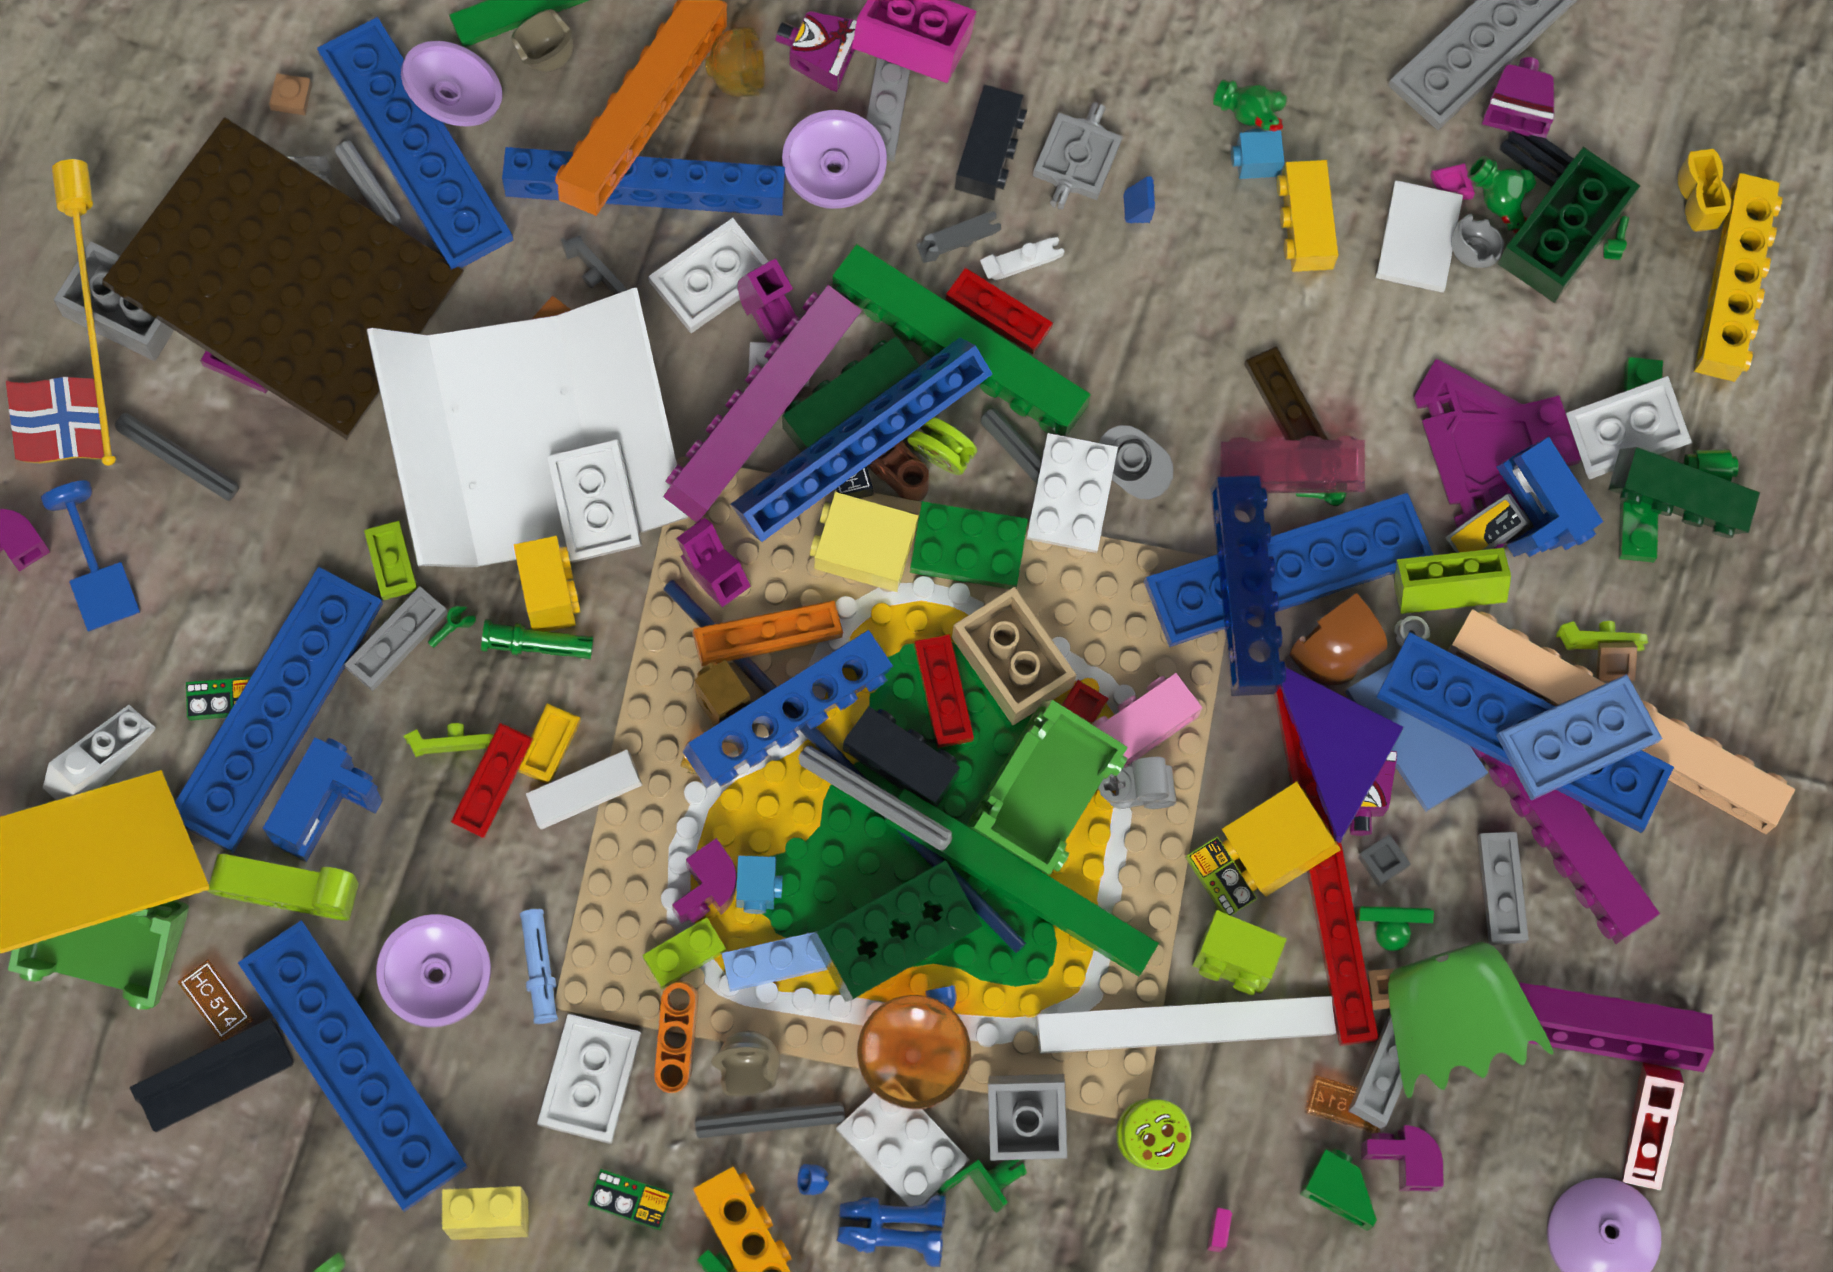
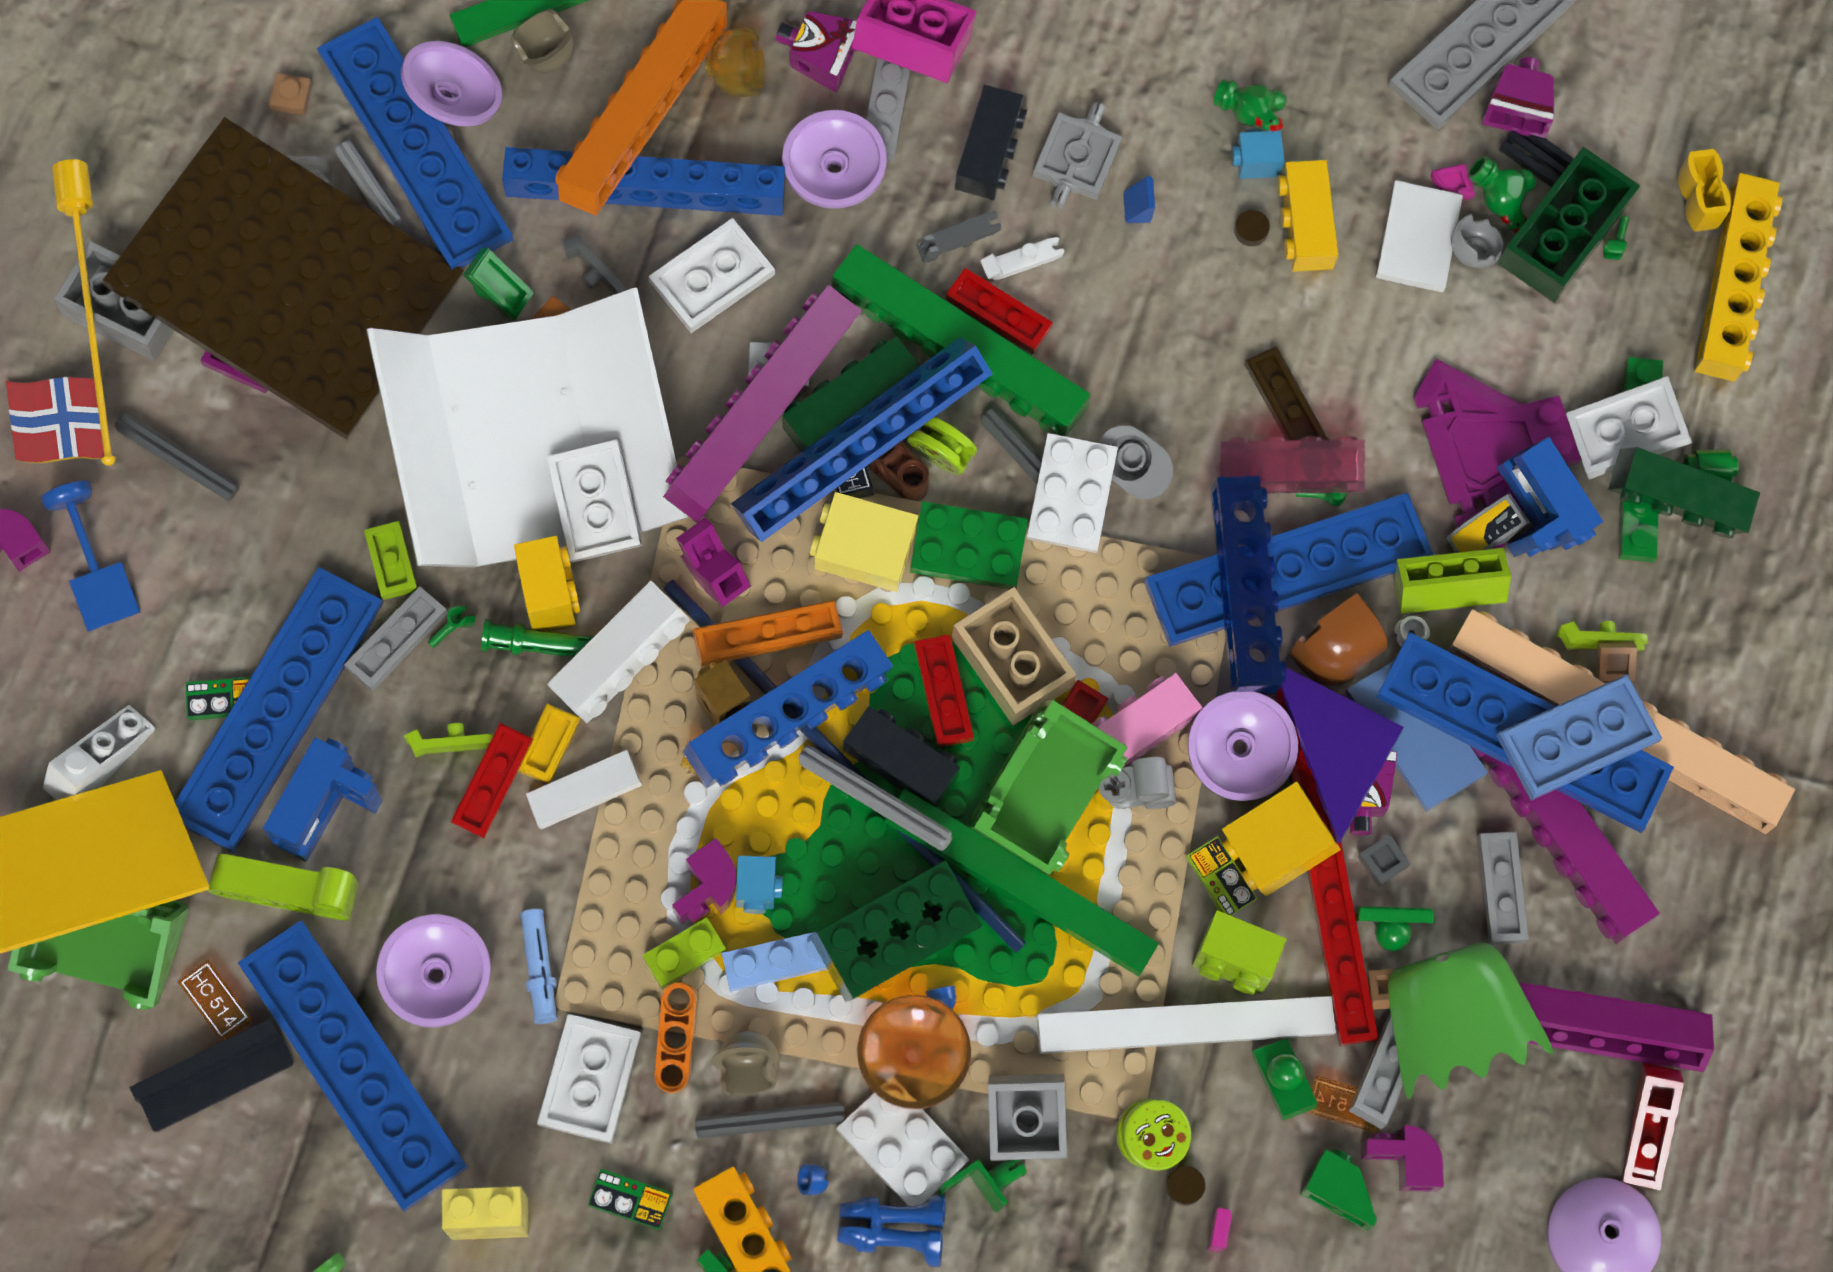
magenta brick [737,258,796,343] -> none
none -> green tile [462,247,534,320]
none -> white brick [547,581,690,723]
none -> dark brown tile [1166,1166,1206,1206]
none -> lavender dish [1188,691,1298,801]
none -> dark brown tile [1234,210,1270,247]
none -> green tile [1252,1038,1318,1121]

